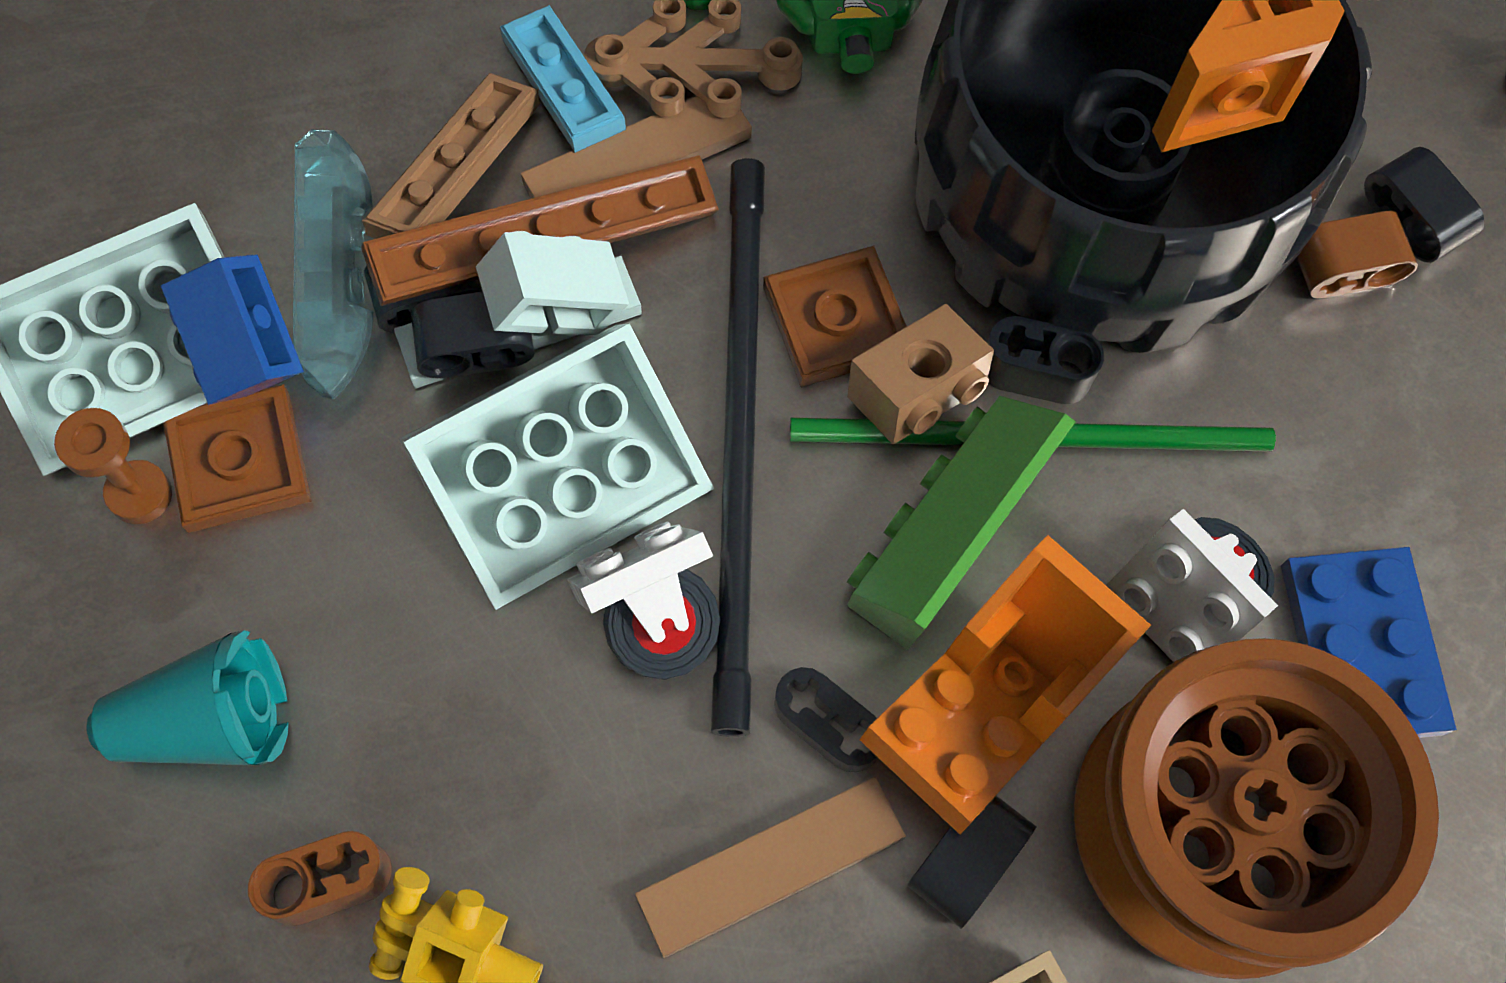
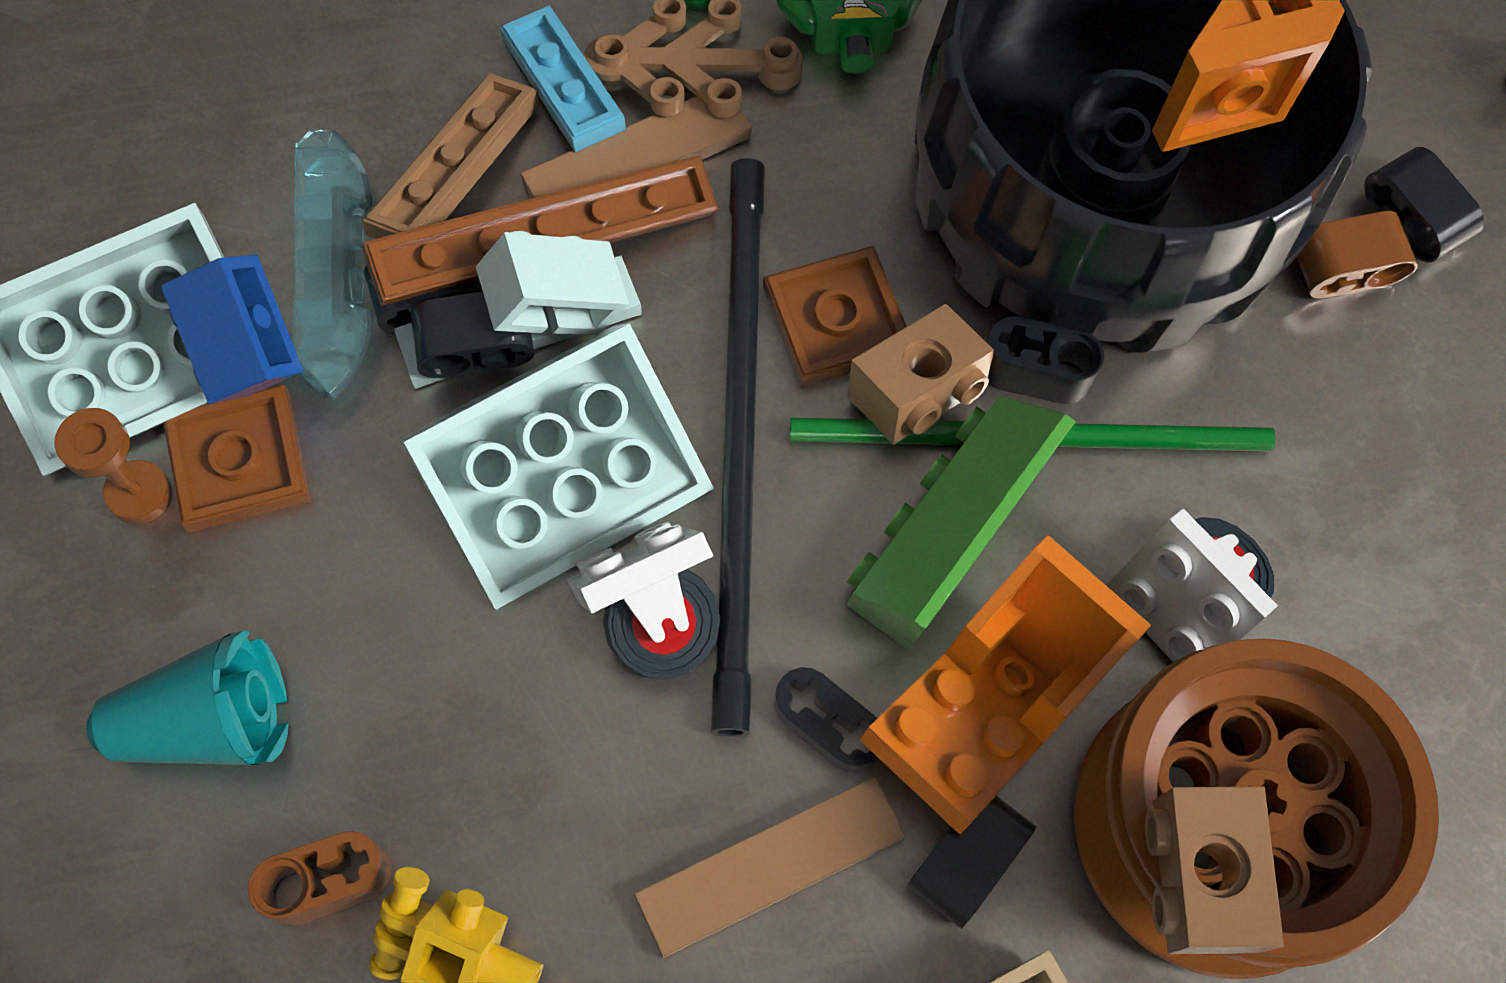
blue plate [1281,547,1457,738] -> none
none -> medium nougat brick [1145,787,1284,954]

